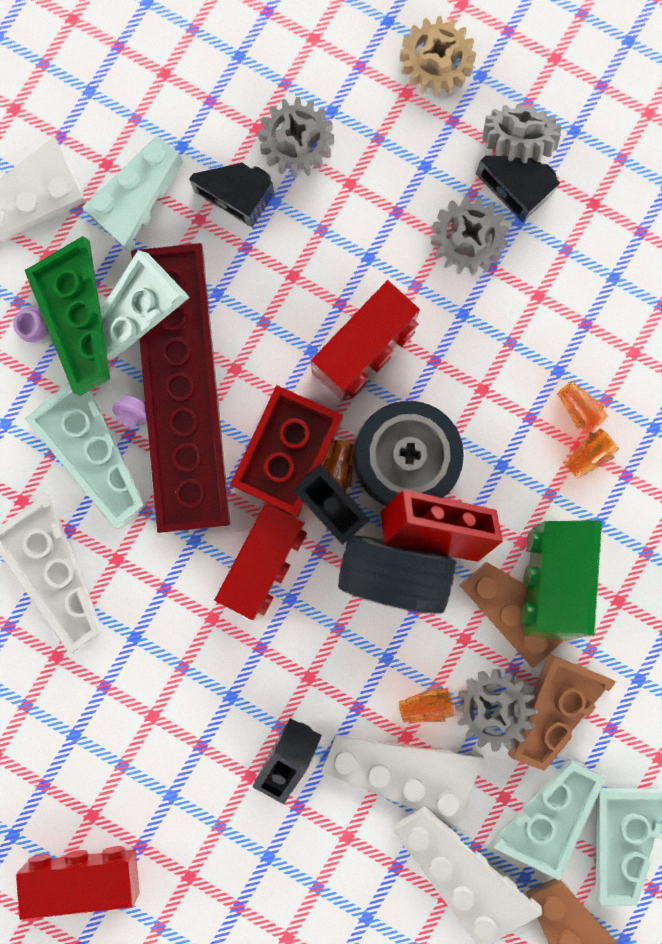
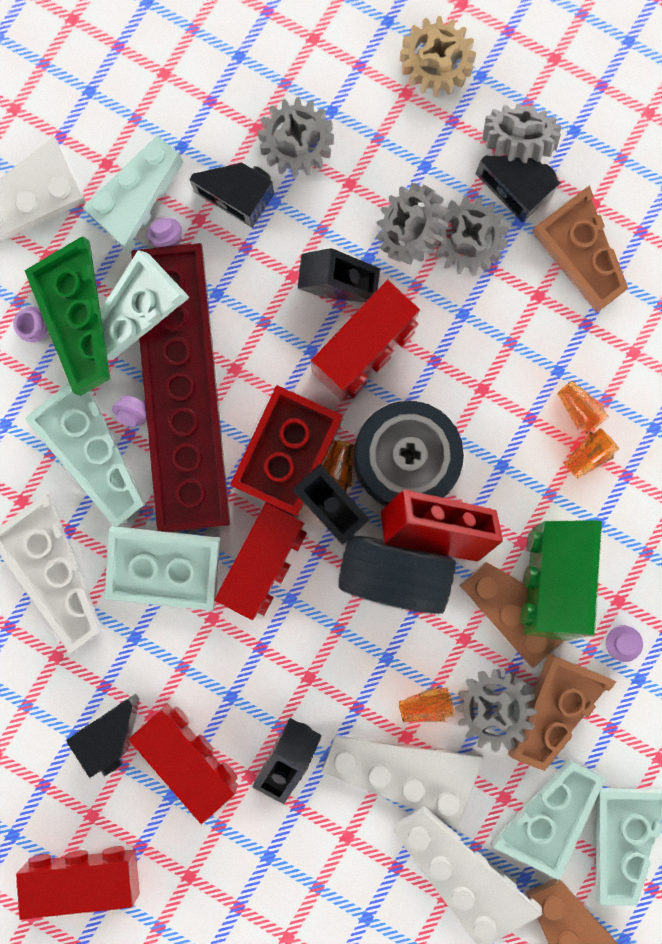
none -> black slope [66,693,140,779]
none -> light aqua plate [105,526,220,611]
none -> red brick [128,703,238,825]
none -> lavender plate [147,217,182,248]
none -> black slope [297,248,380,302]
none -> light grey gear [376,183,448,265]
none -> nougat wing [532,185,629,313]
none -> lavender plate [606,625,643,662]

